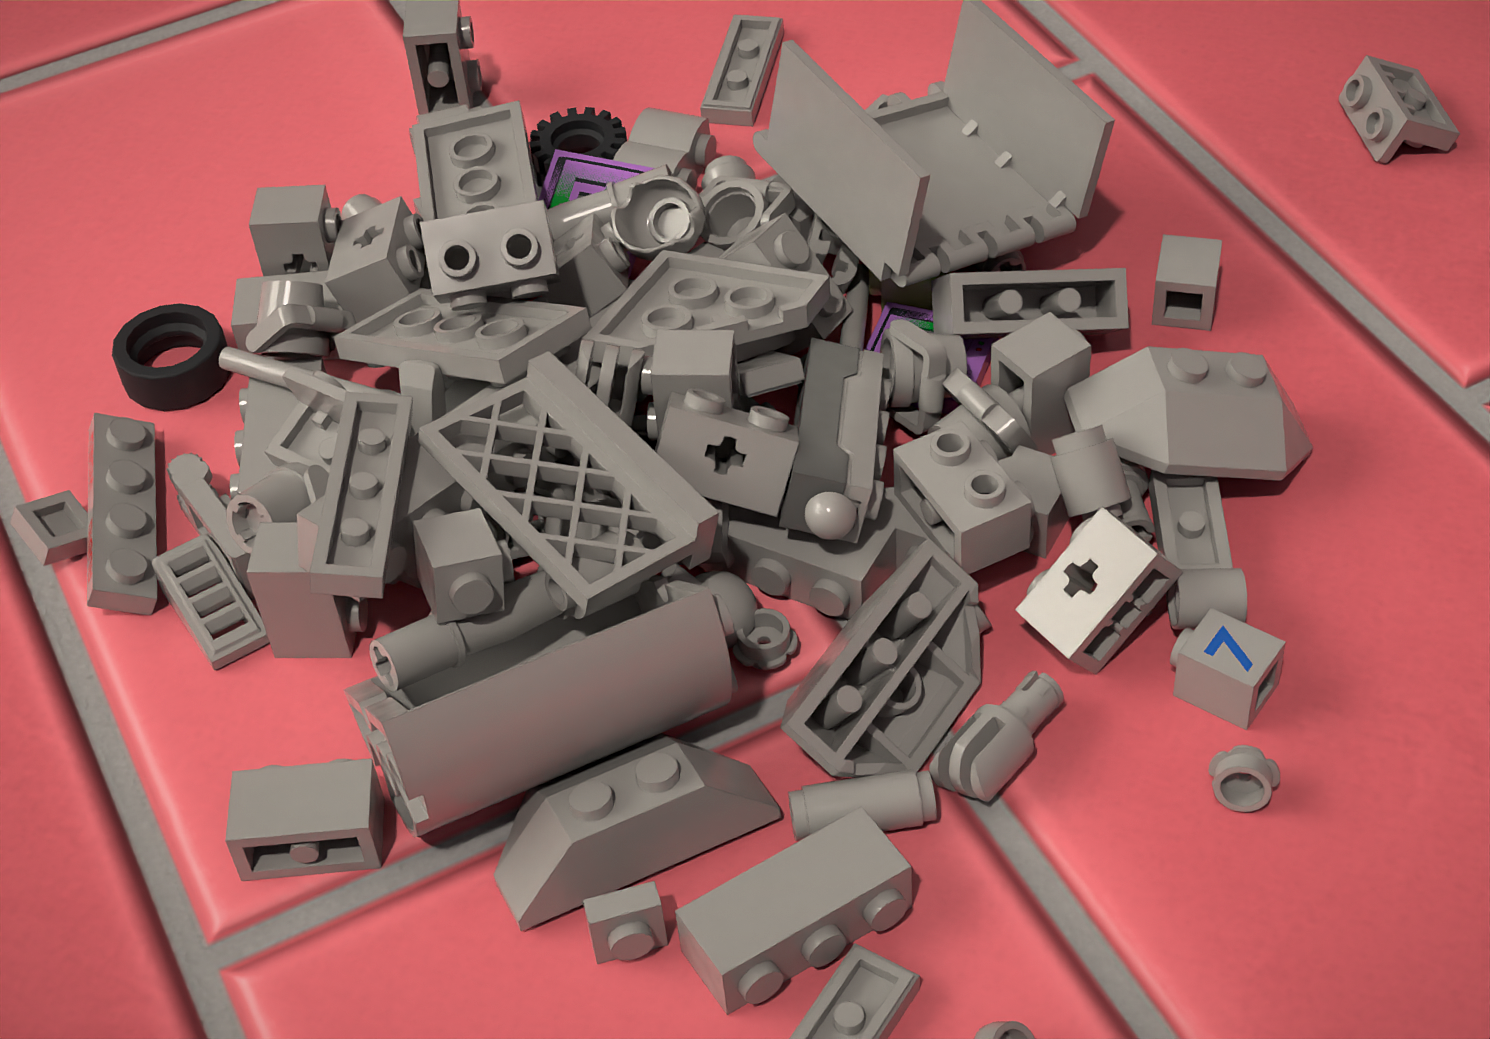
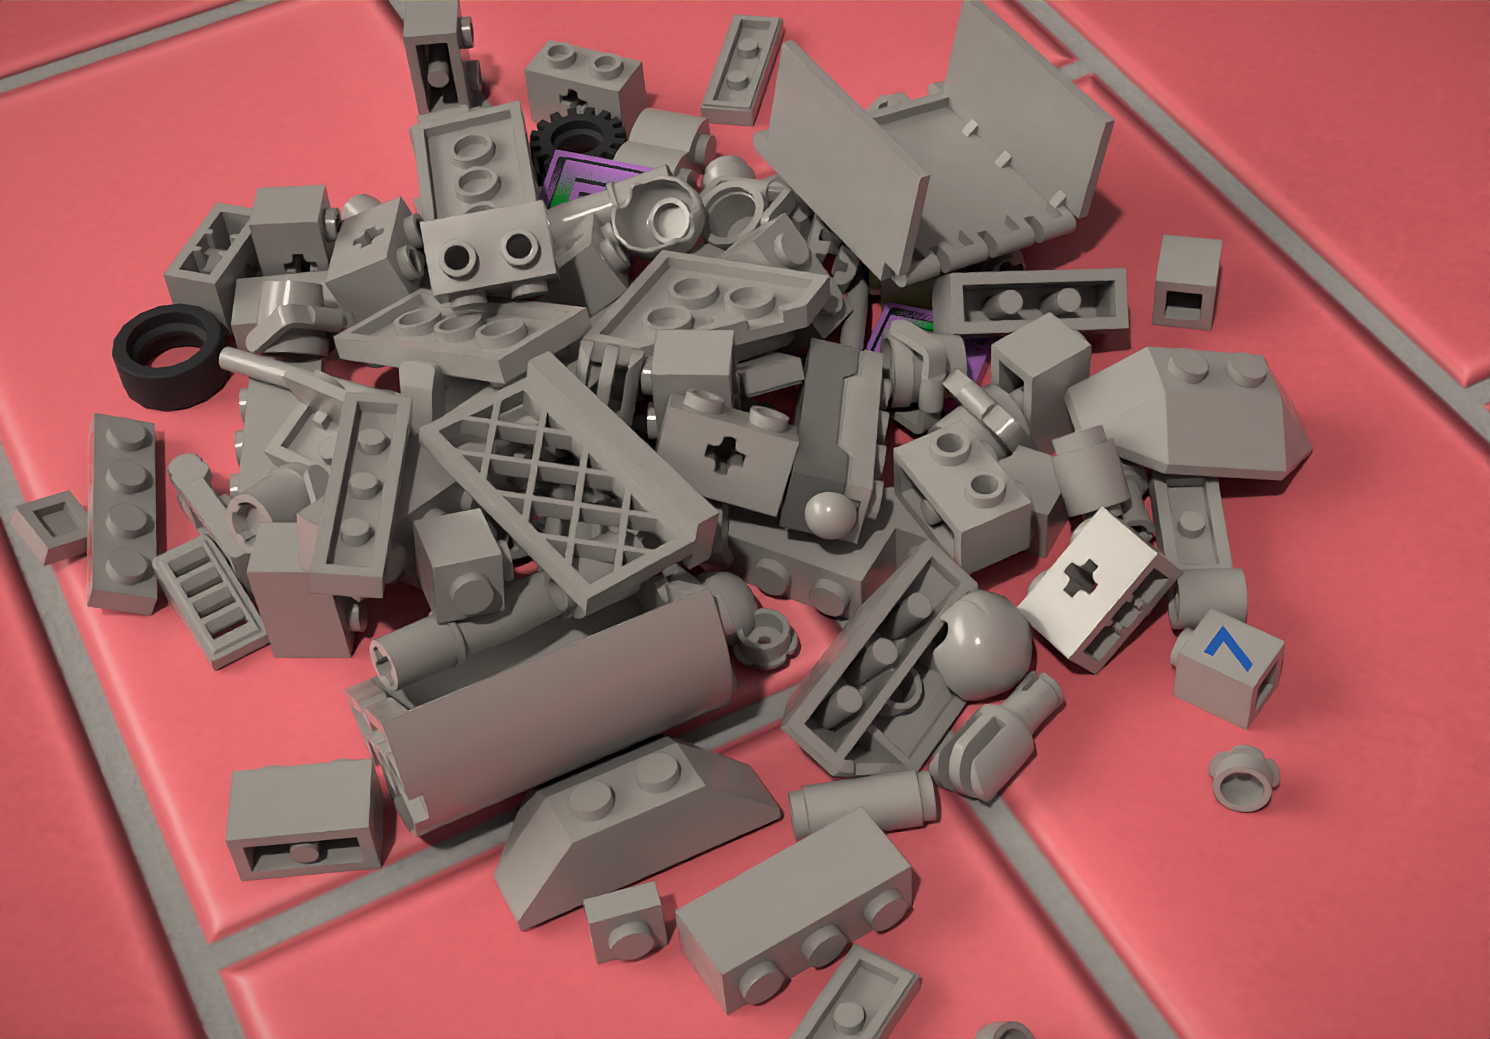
light grey bracket [1339,55,1460,164] -> none
none -> light grey brick [163,202,263,336]
none -> light grey brick [524,40,648,140]
none -> light grey hair [933,589,1033,701]

